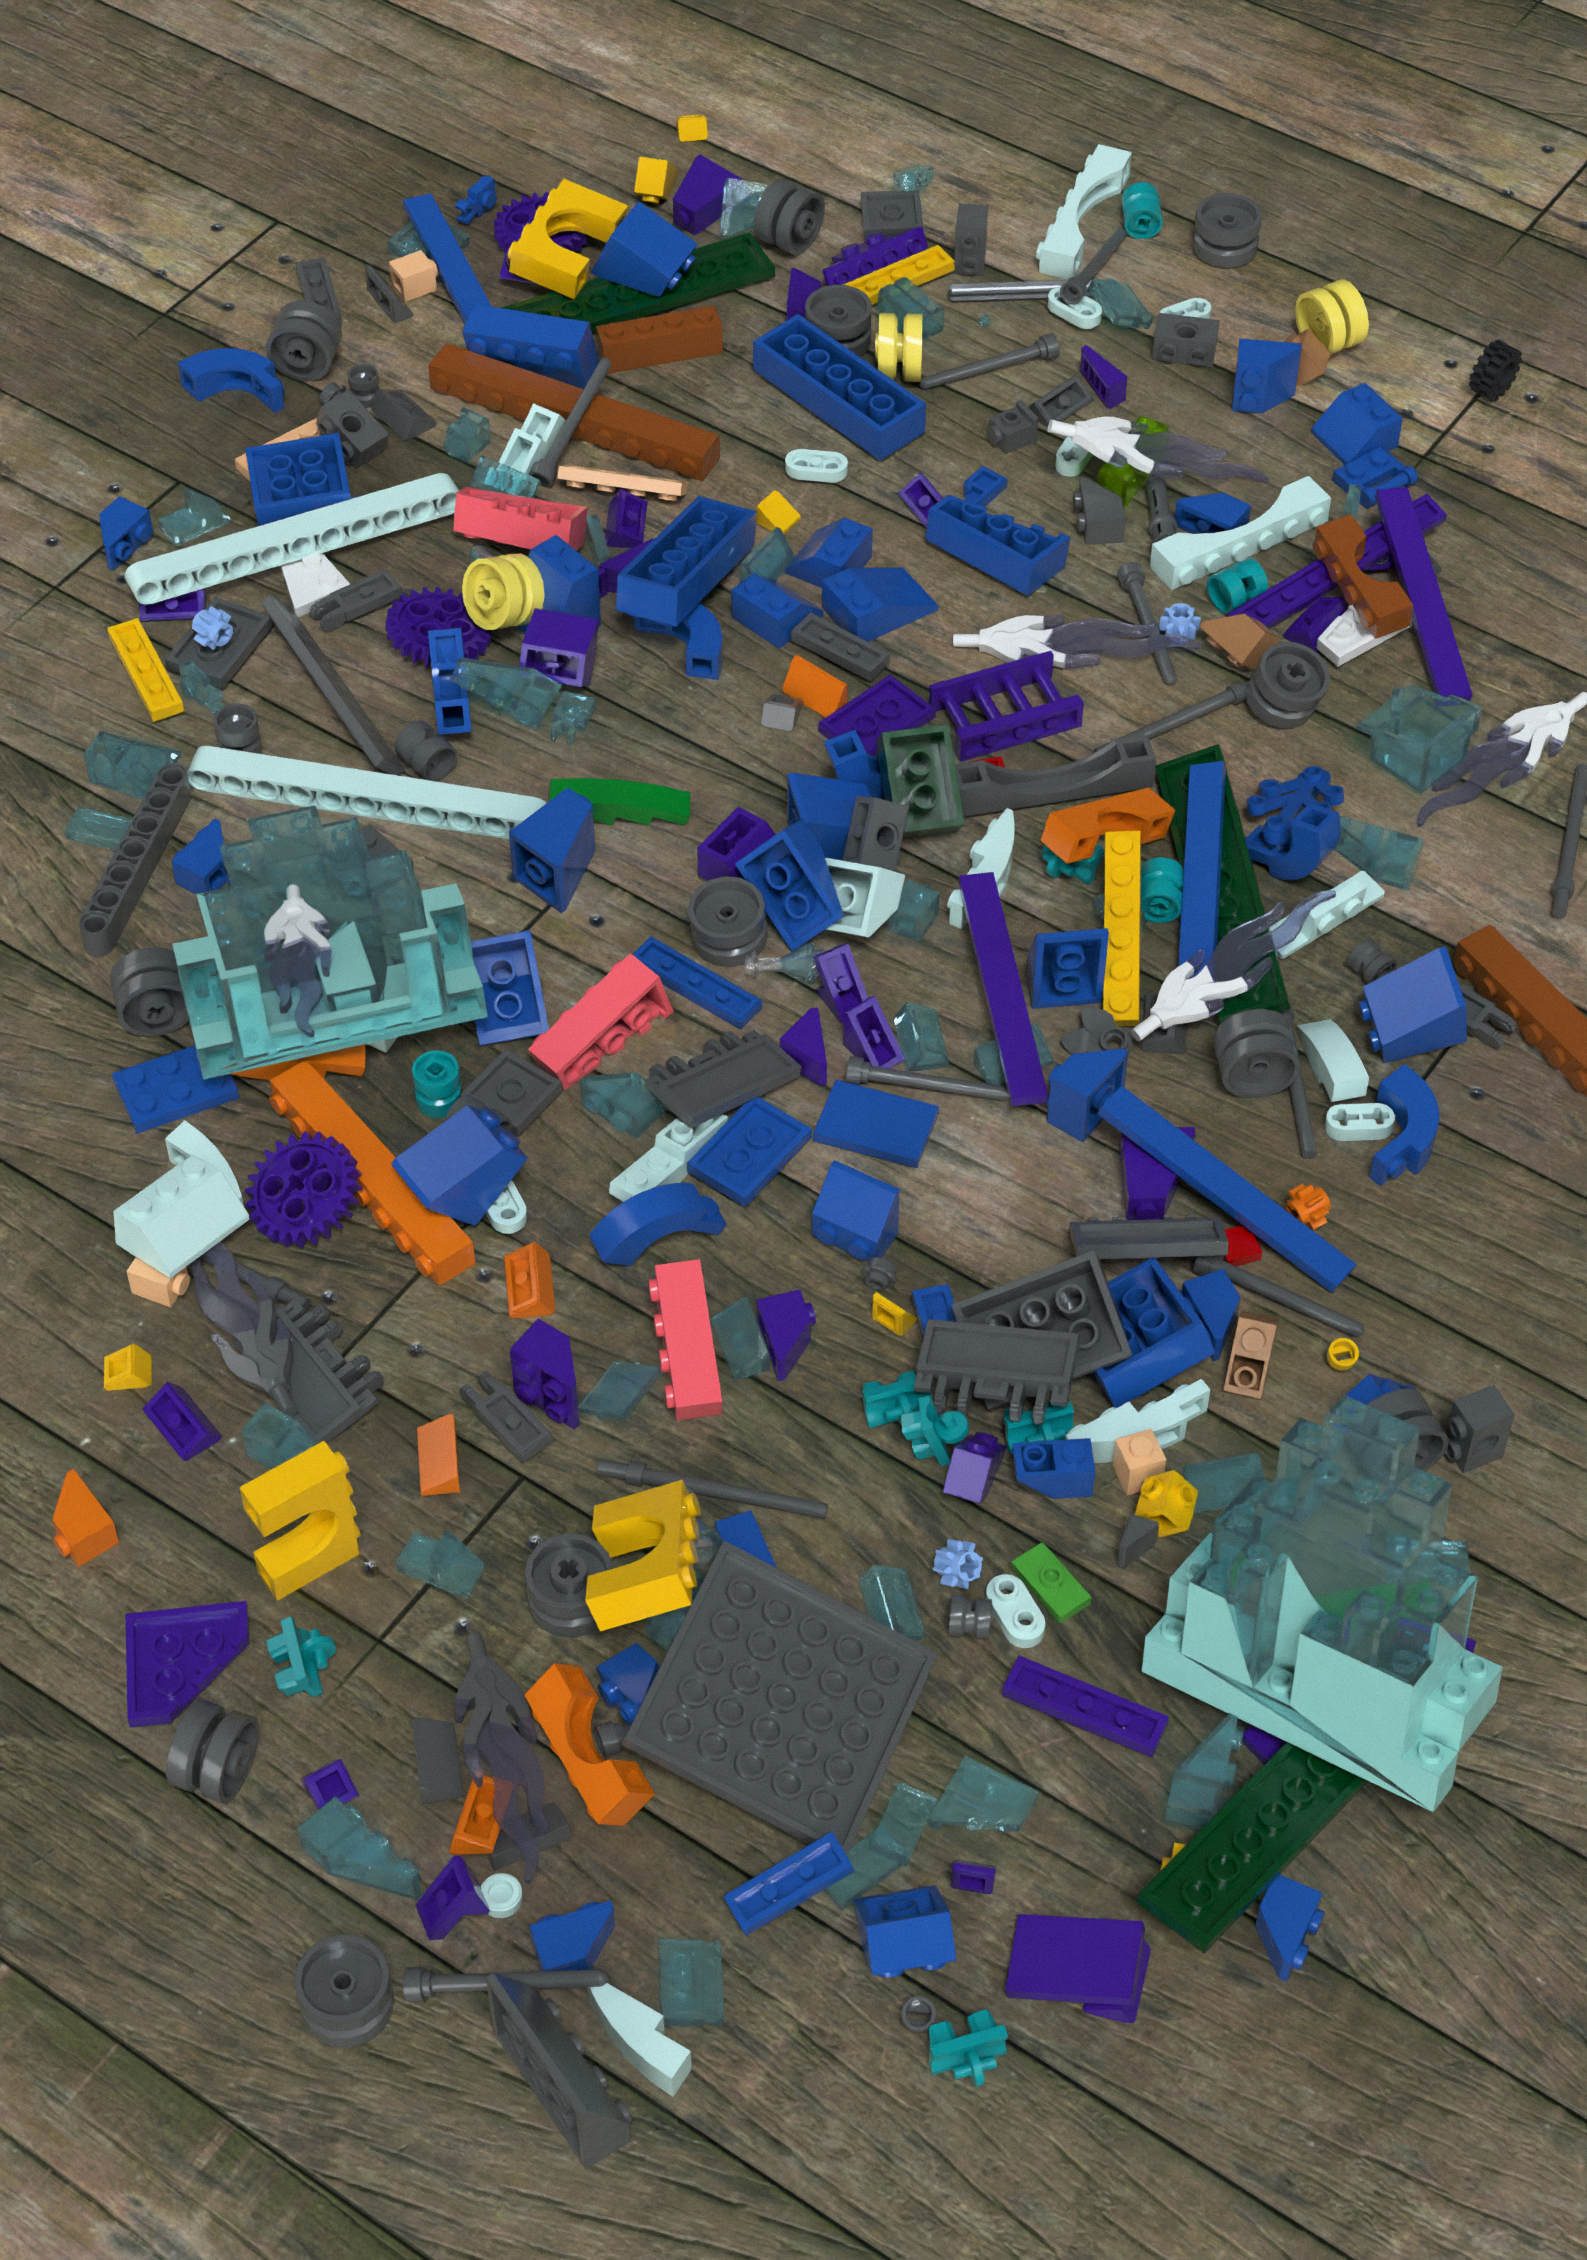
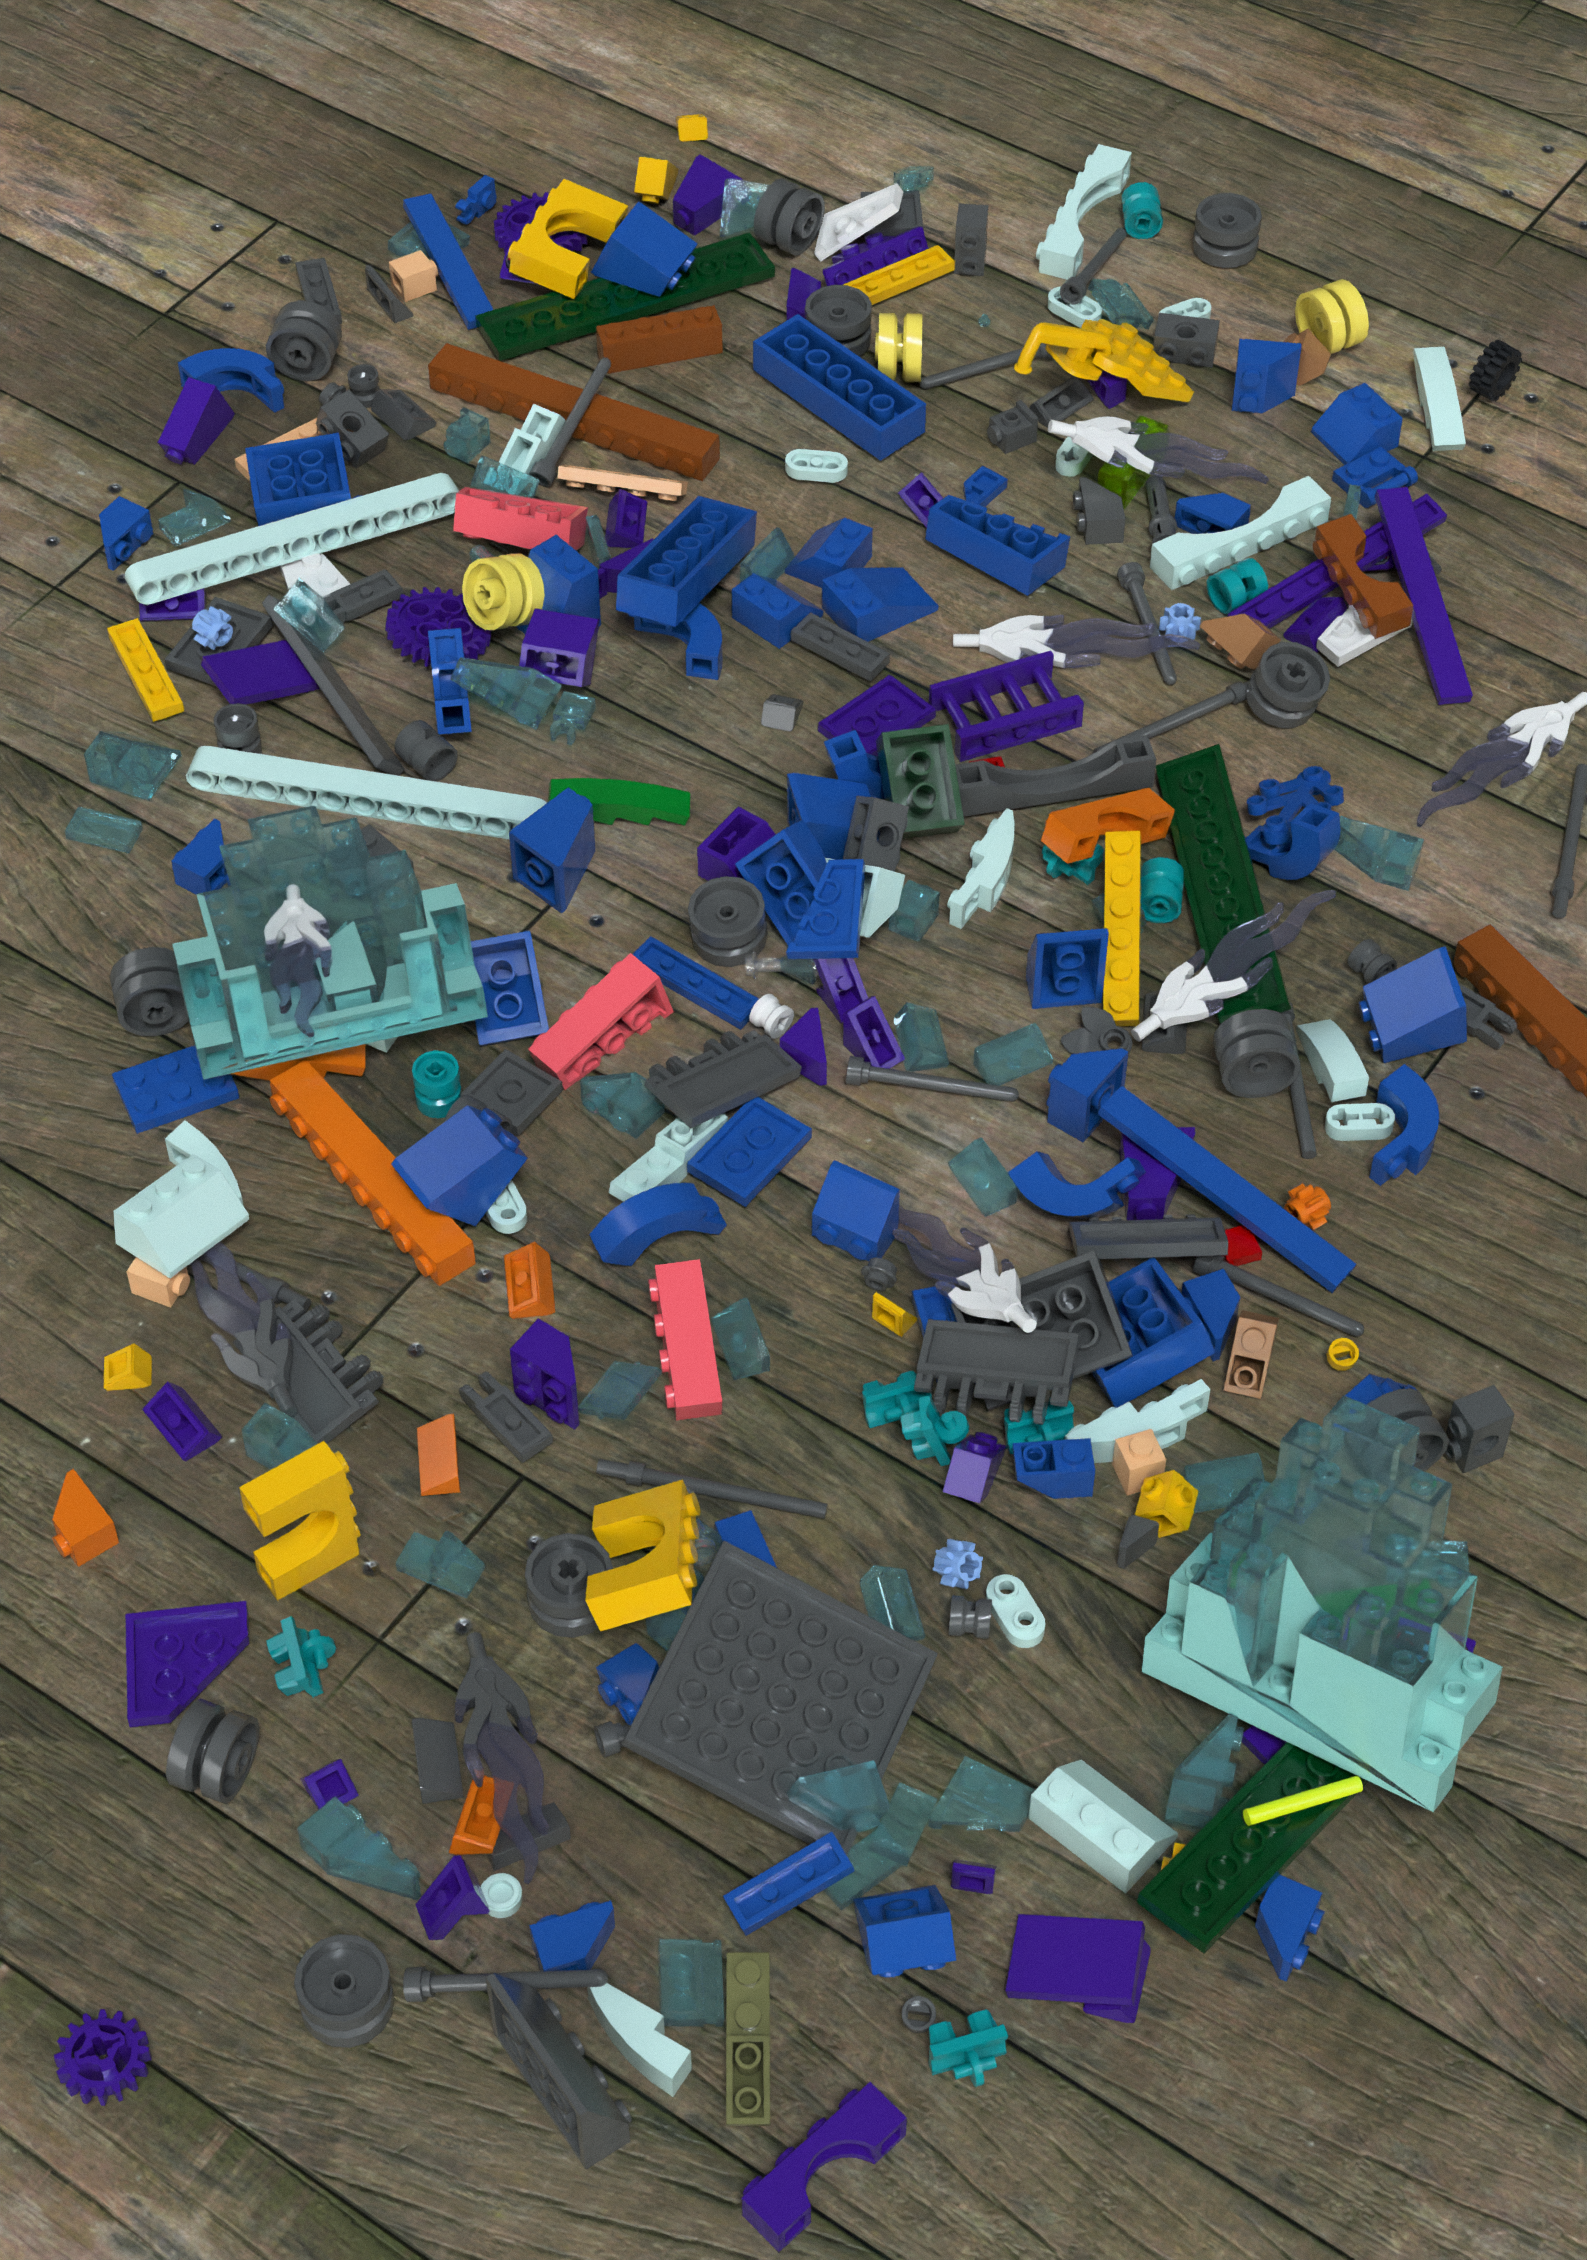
dark grey beam [78,763,192,957] -> none
clear light blue plate [179,660,225,715] -> none
dark purple gear [244,1131,362,1248] -> none
blue wedge [462,304,599,389] -> none
orange arch [524,1663,655,1826] -> none
yellow slope [756,490,801,537] -> none
dark purple slope [756,1289,816,1381] -> none
orange slope [782,654,848,718] -> none
blue tile [813,1080,939,1168] -> none
clear light blue brick [877,277,944,341] -> none
dark grey axle [949,279,1098,302] -> none
dark purple tile [958,872,1048,1106] -> none
dark purple plate [1002,1656,1169,1757] -> none
bright green plate [1011,1542,1092,1624] -> none
blue tile [1178,761,1226,983] -> none
light aqua bracket [1270,871,1385,959] -> none
clear light blue piece [1356,684,1482,794] -> none
none -> dark purple gear [54,2009,152,2106]
none -> dark purple slope [157,377,235,465]
none -> dark purple tile [201,640,320,705]
none -> clear light blue slope [273,577,345,653]
none -> olive slope [726,1952,770,2126]
none -> dark purple arch [742,2082,907,2253]
none -> white wheel [749,994,794,1039]
none -> blue wing [786,859,866,959]
none -> clear light blue slope [787,1760,890,1832]
none -> white wing [814,183,903,262]
none -> piece [893,1205,1037,1333]
none -> clear light blue slope [948,1137,1018,1217]
none -> blue arch [1008,1151,1146,1219]
none -> yellow plate [1014,319,1194,402]
none -> light aqua slope [1029,1760,1178,1894]
none -> neon yellow bar [1243,1776,1363,1826]
none -> light aqua slope [1413,347,1466,451]

